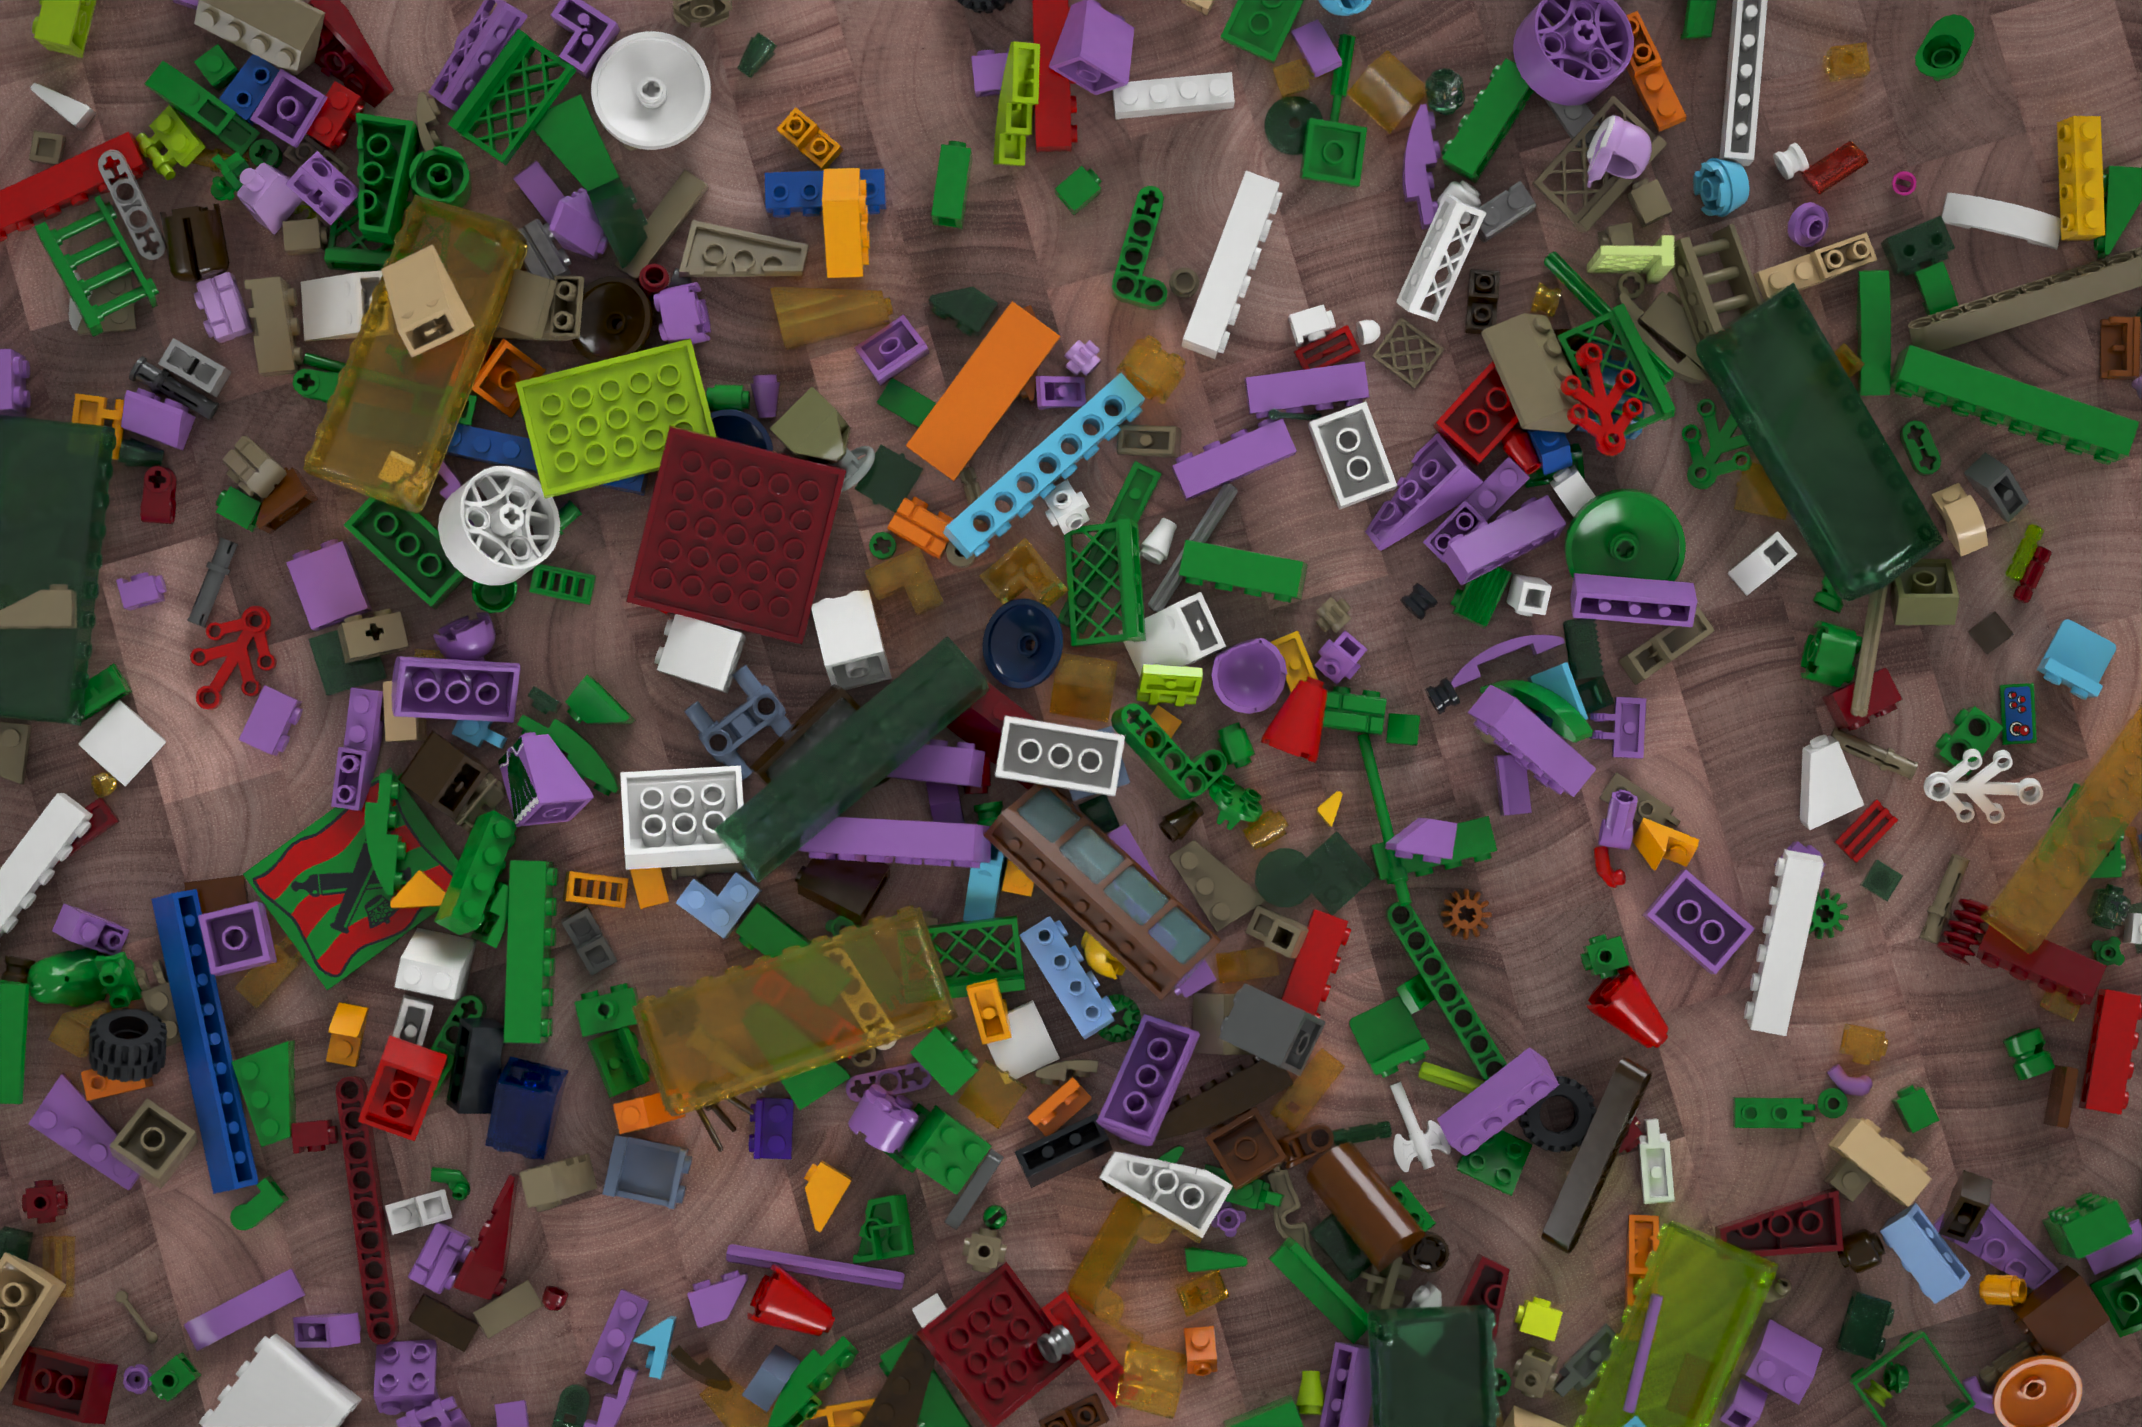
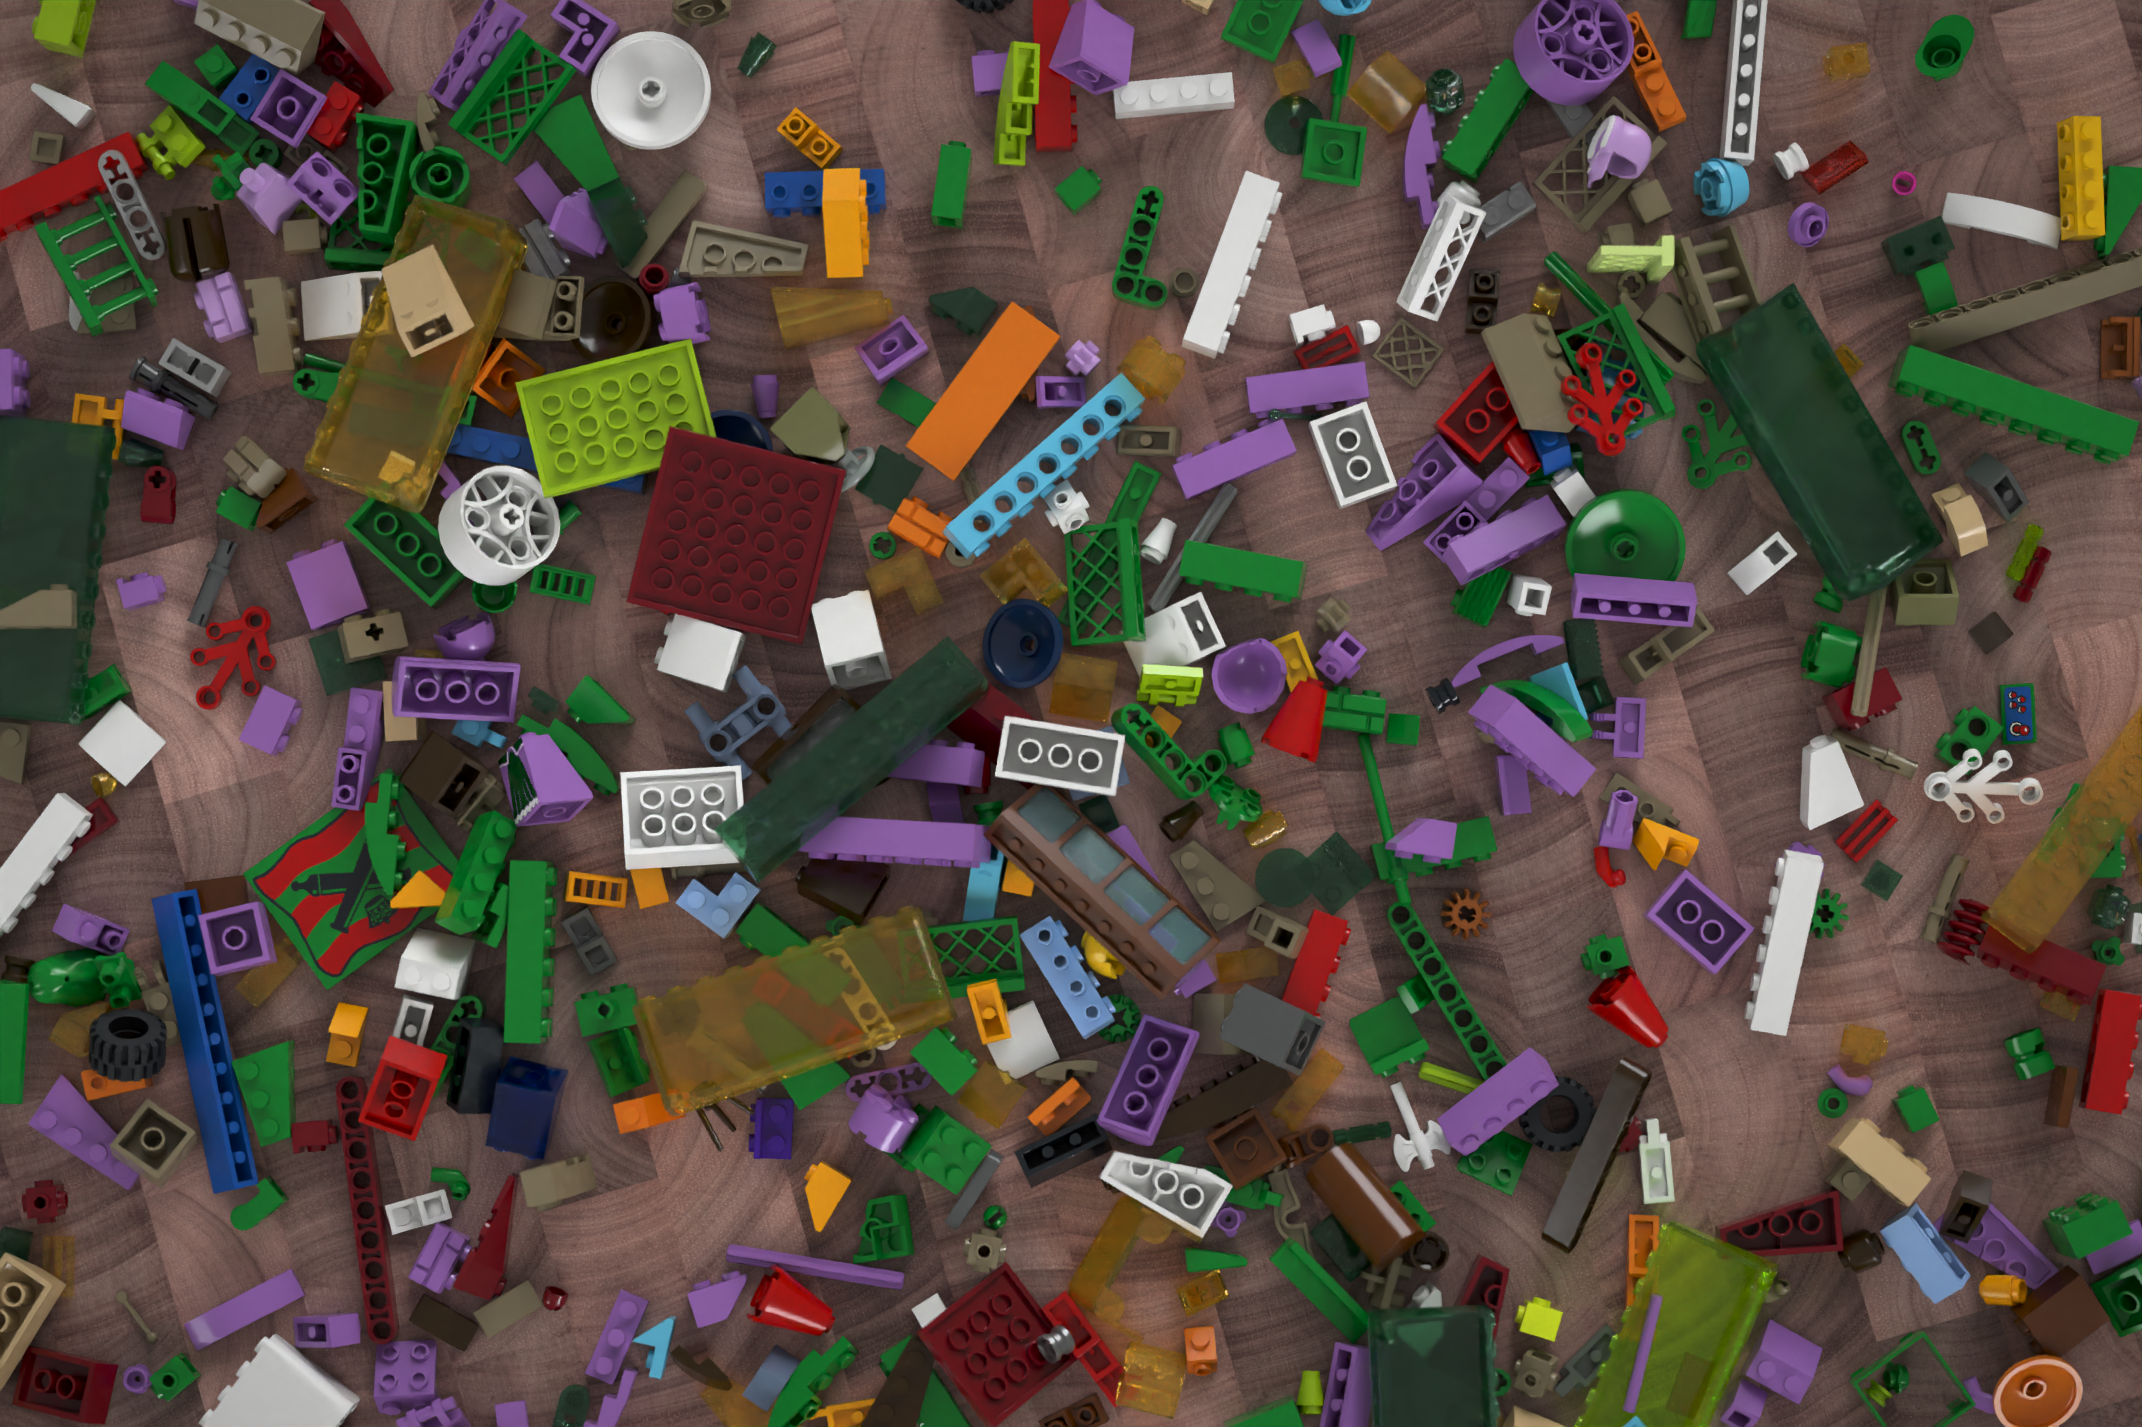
sand blue panel [603,1134,692,1209] -> none
green brick [706,384,750,412] -> none
yellow slope [1316,791,1343,827] -> none
black wheel [1400,583,1438,620] -> none
green hinge [1733,1097,1815,1128] -> none
clear yellow piece [1734,461,1796,520] -> none
tan slope [1754,232,1877,302] -> none
clear green brick [1836,1290,1894,1361] -> none
green slope [1856,270,1891,396] -> none
dark tan axle [1979,1340,2034,1386] -> none
medium azure bracket [2037,619,2116,700] -> none

